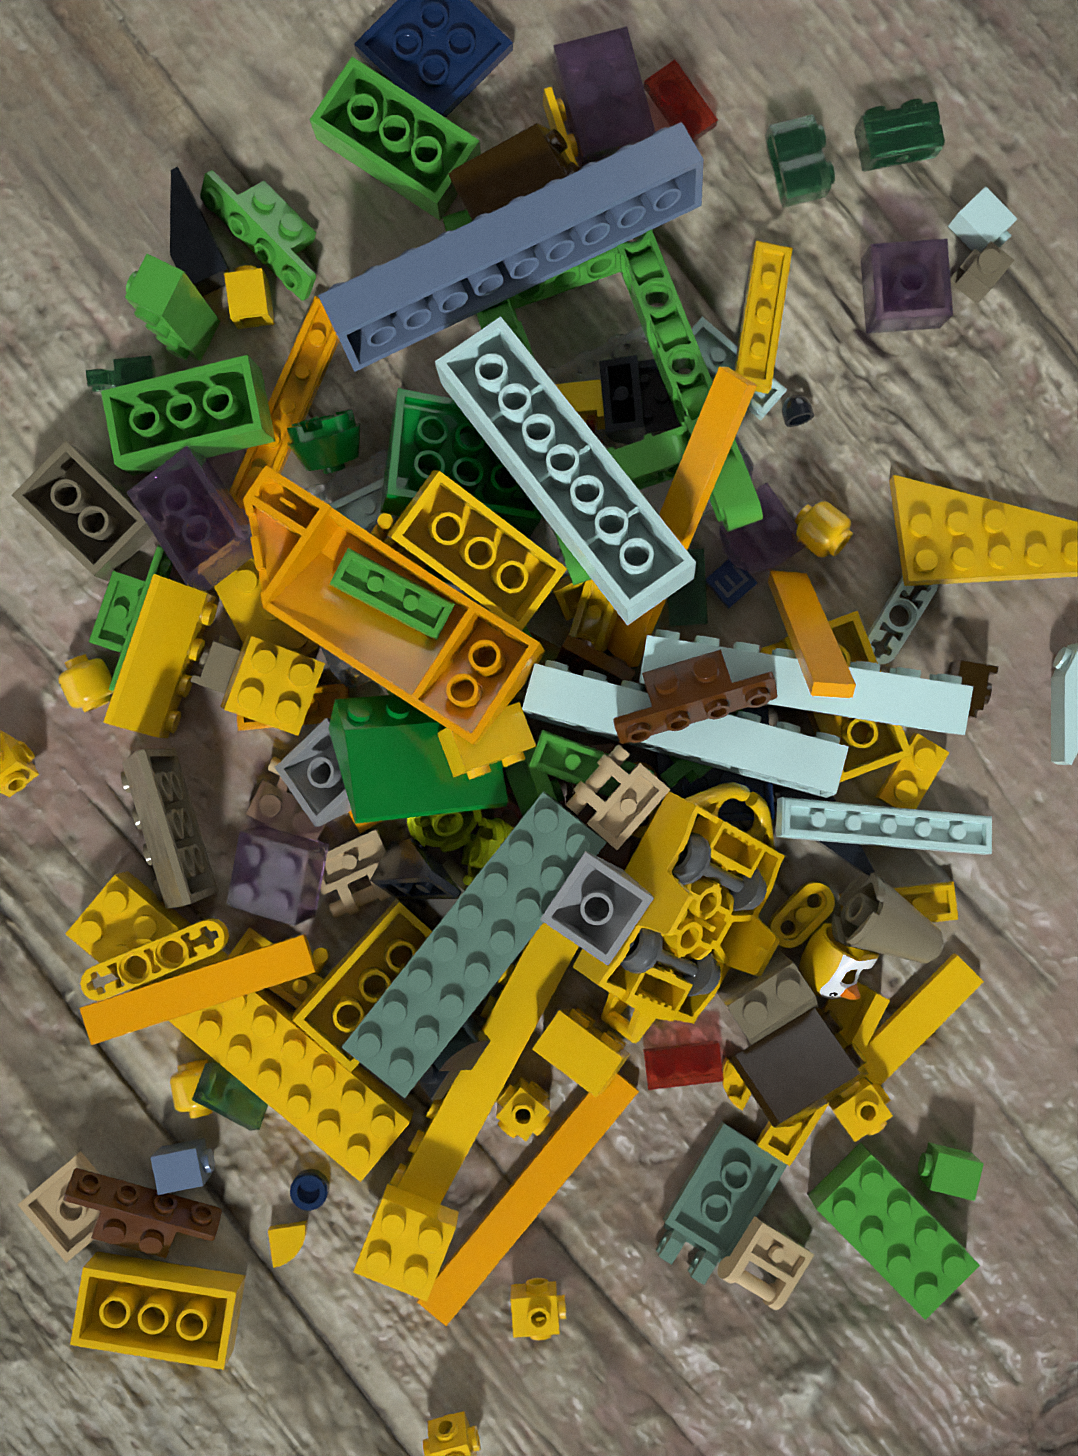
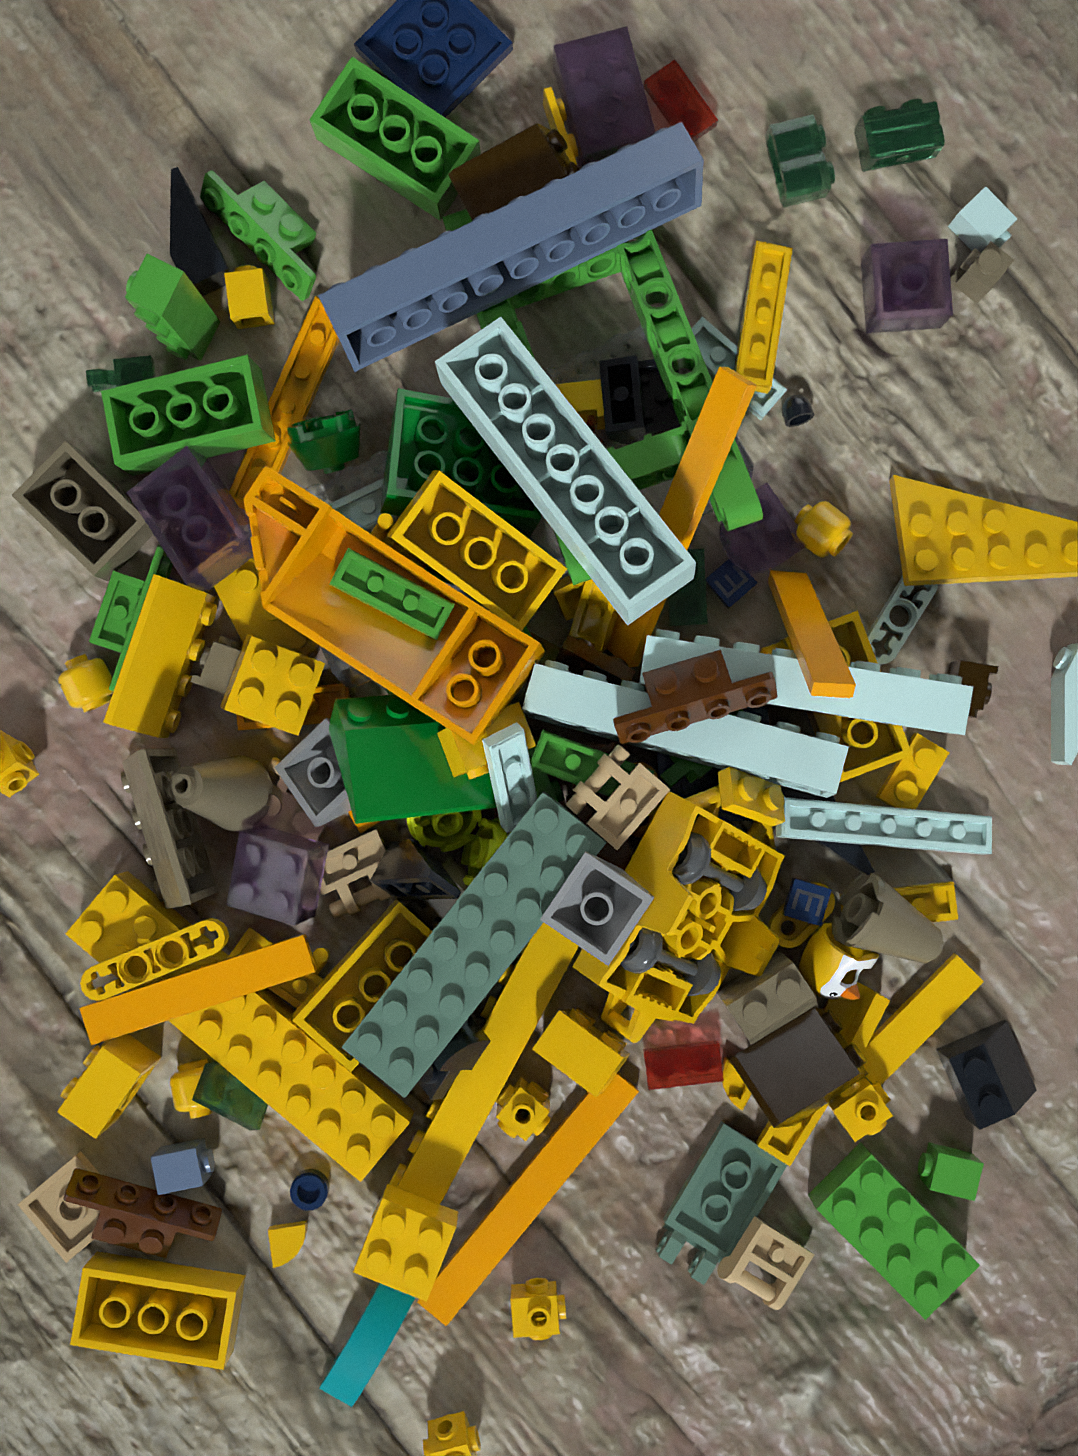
none -> yellow brick [57,1034,161,1139]
none -> dark tan cone [170,755,273,831]
none -> teal slope [319,1283,416,1407]
none -> light aqua tile [482,722,537,834]
none -> yellow plate [718,767,785,826]
none -> dark blue tile [782,878,832,926]
none -> black slope [936,1020,1037,1130]

